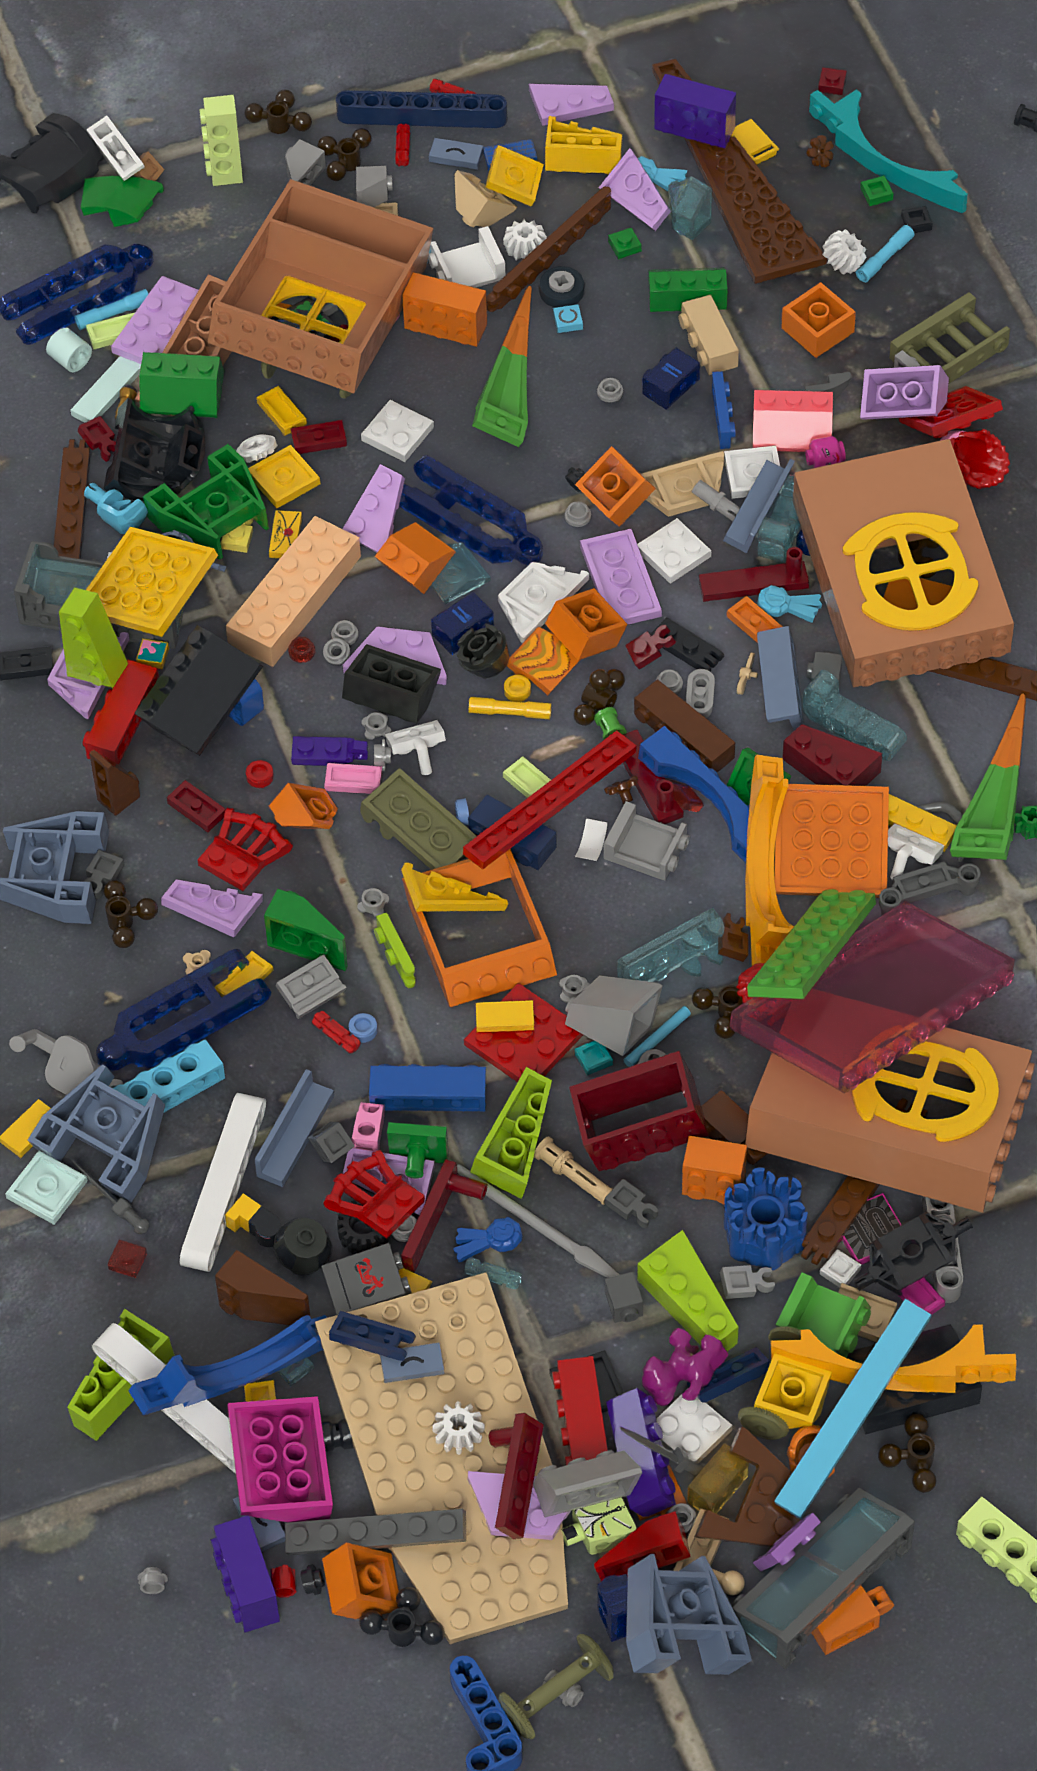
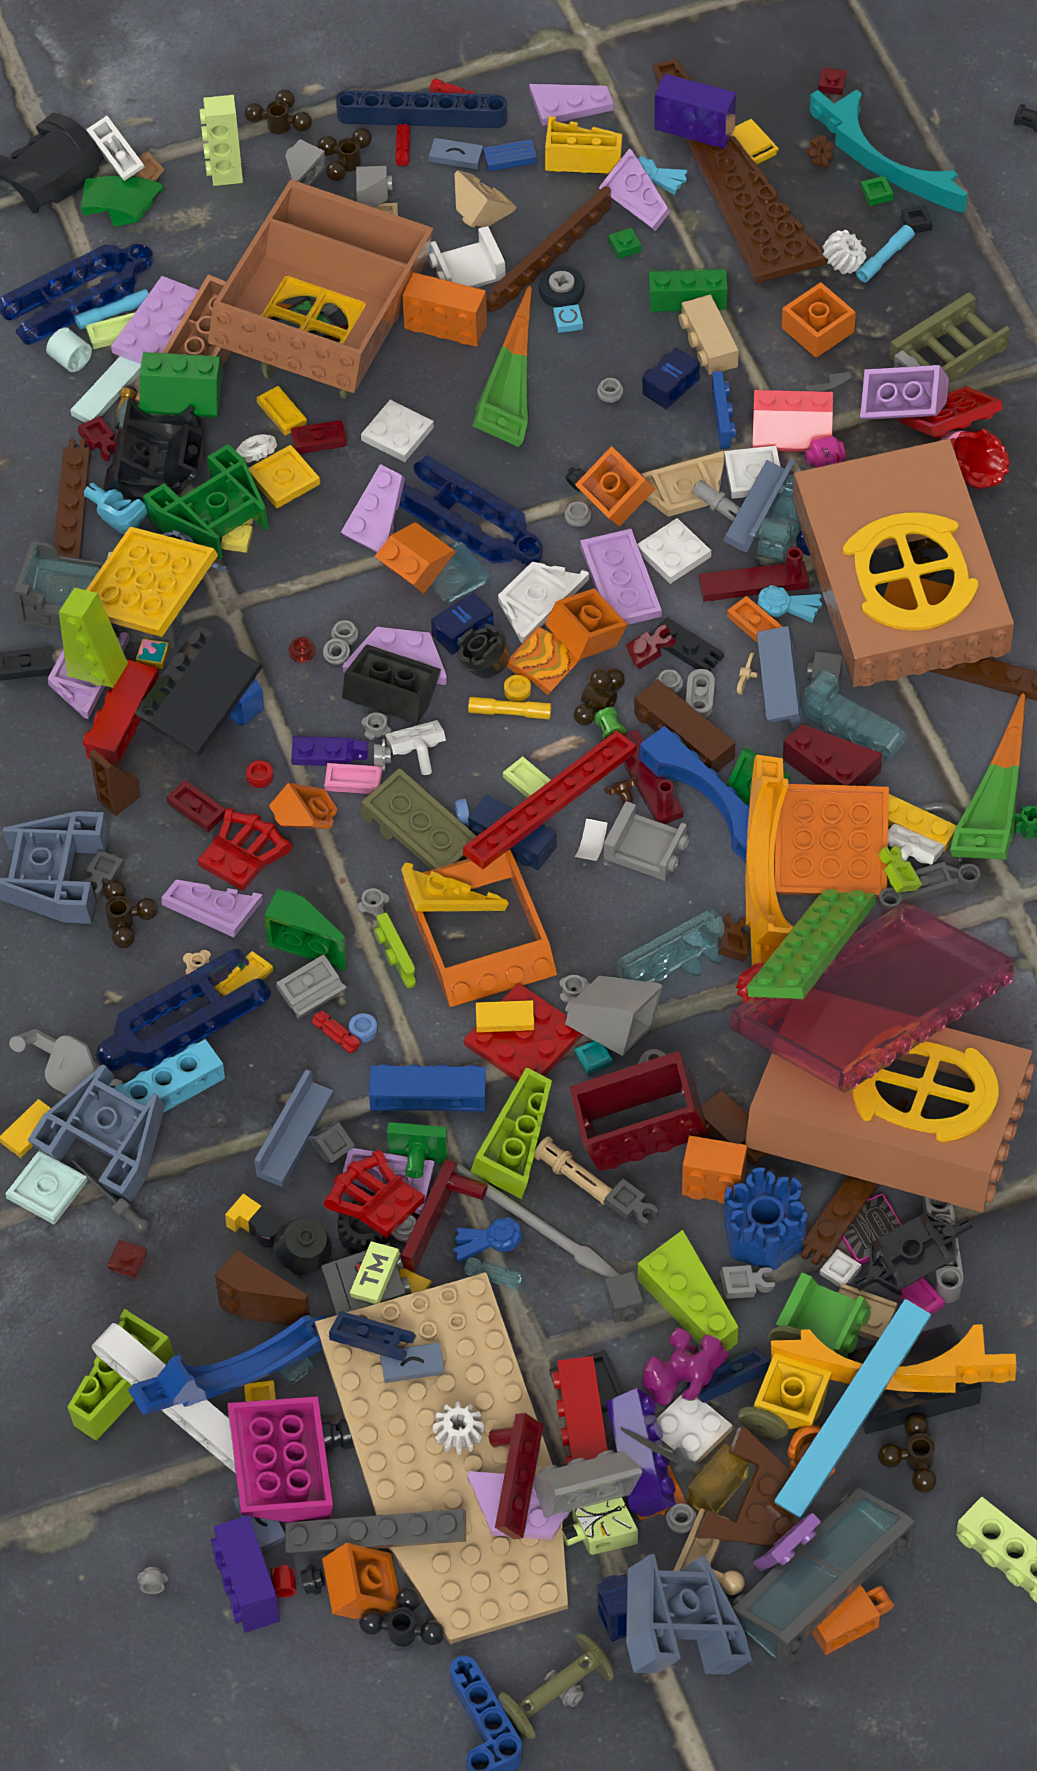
white beam [180,1093,266,1272] -> none
light nougat brick [226,516,361,667] -> none
yellow tile [269,510,302,558] -> none
bright pink leg [352,1102,385,1151] -> none
yellow plate [485,145,544,206] -> none
white gear [503,219,547,261] -> none
red slope [594,1511,691,1587] -> none
medium azure bar [624,1006,691,1067] -> none
clear light blue slope [668,176,712,240] -> none
clear red tile [673,784,704,812] -> none
dark brown piece [692,985,766,1039] -> none
none -> yellowish green tile [350,1242,400,1304]
none -> lime plate [878,846,922,893]

